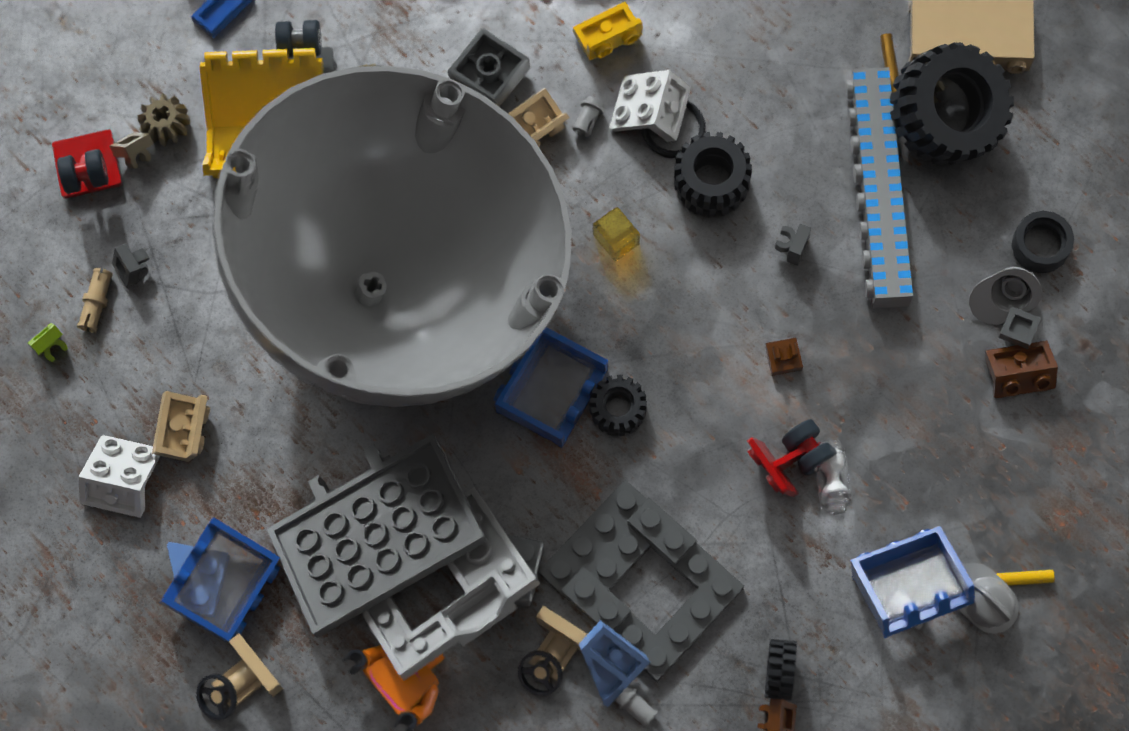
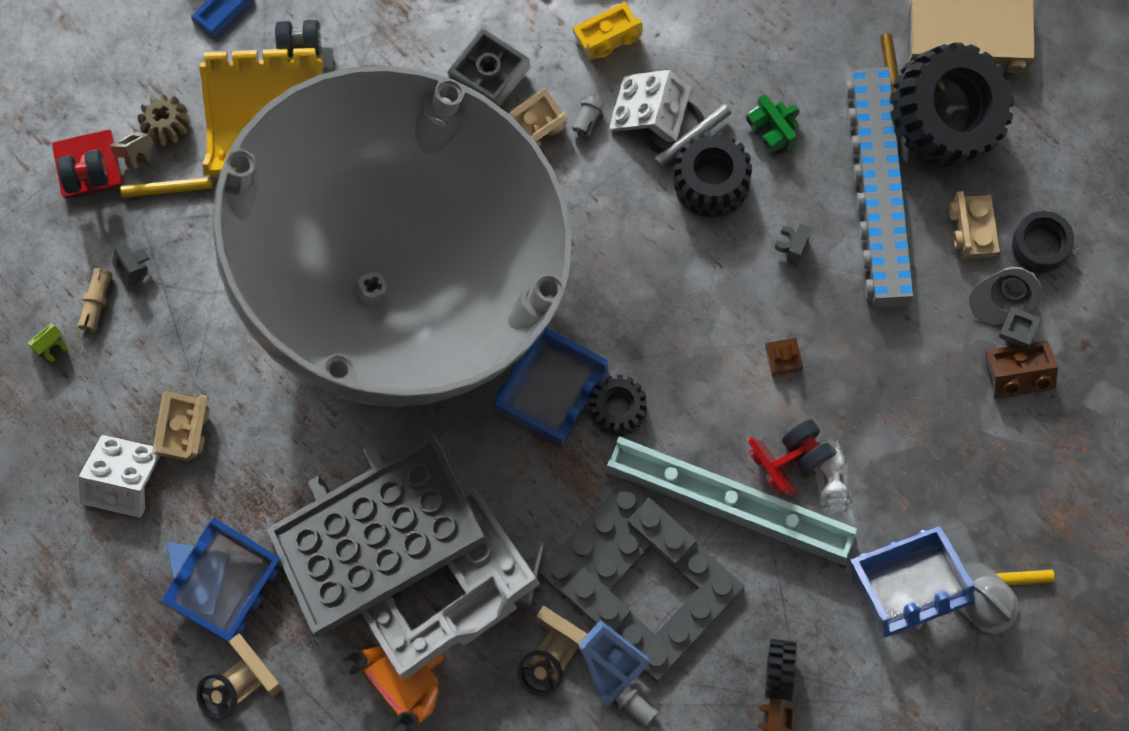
clear yellow panel [593,207,640,262] -> none
none -> yellow bar [121,177,214,198]
none -> light aqua tile [606,437,857,565]
none -> light grey bar [654,105,732,168]
none -> green hips [746,93,800,153]
none -> tan bracket [949,191,1000,260]

